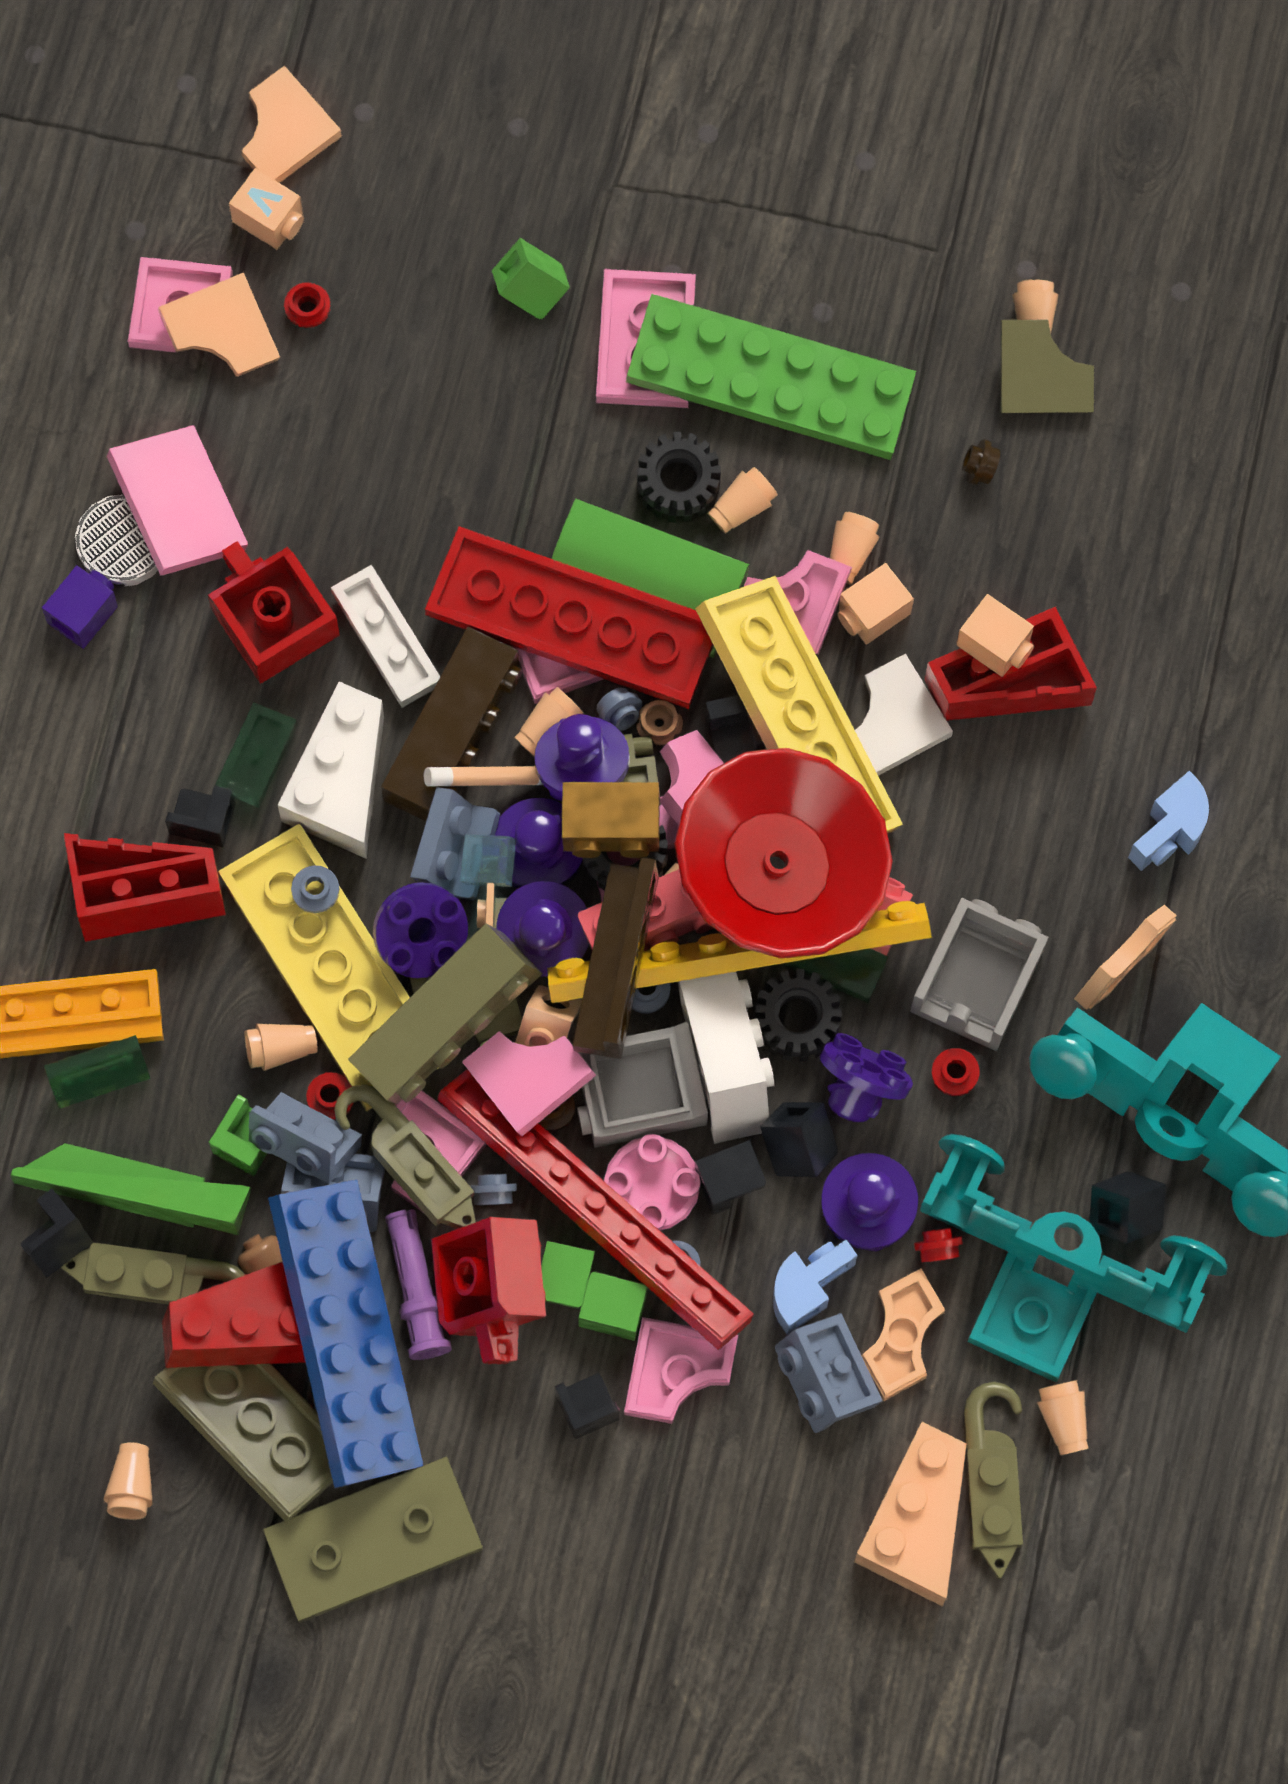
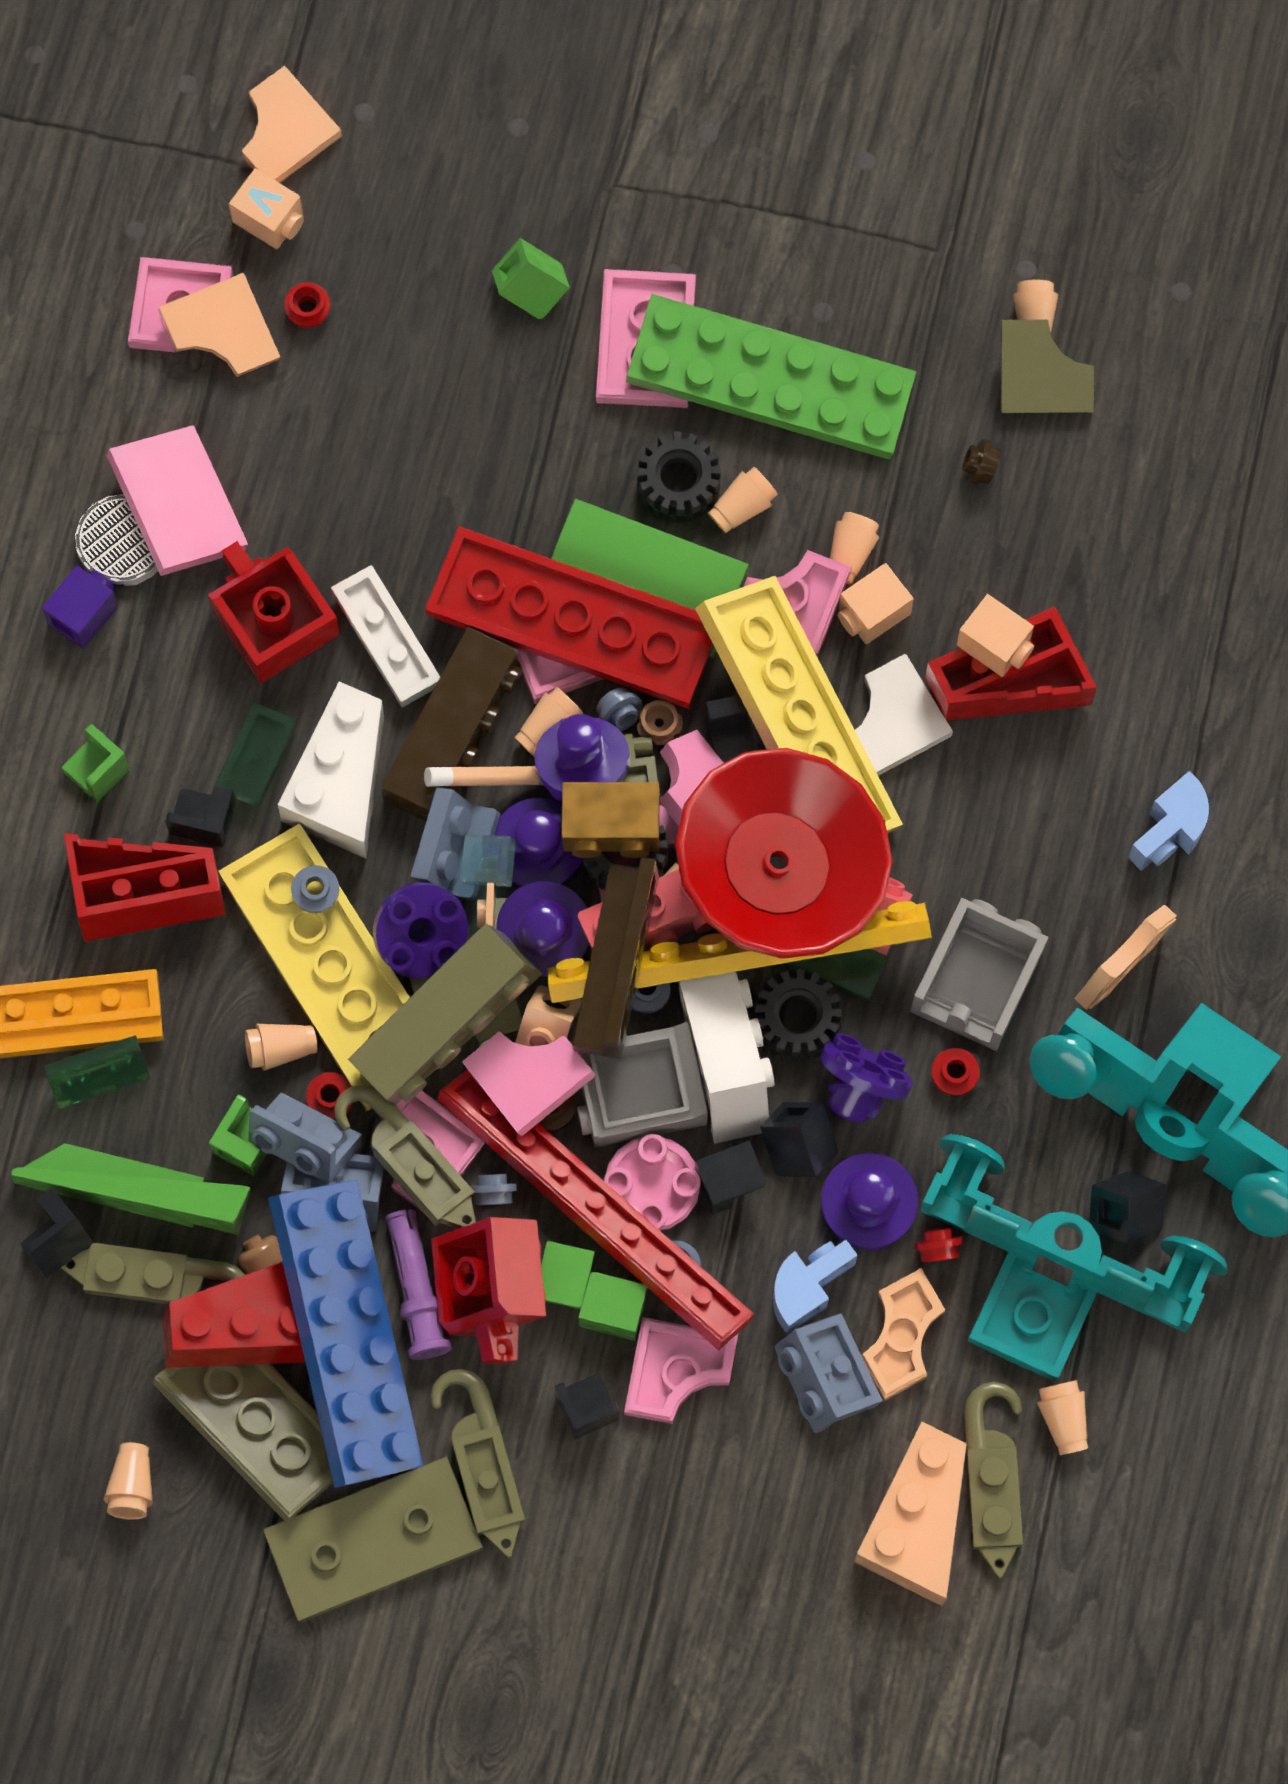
none -> bright green panel [62,724,130,803]
none -> olive plate [431,1369,525,1559]

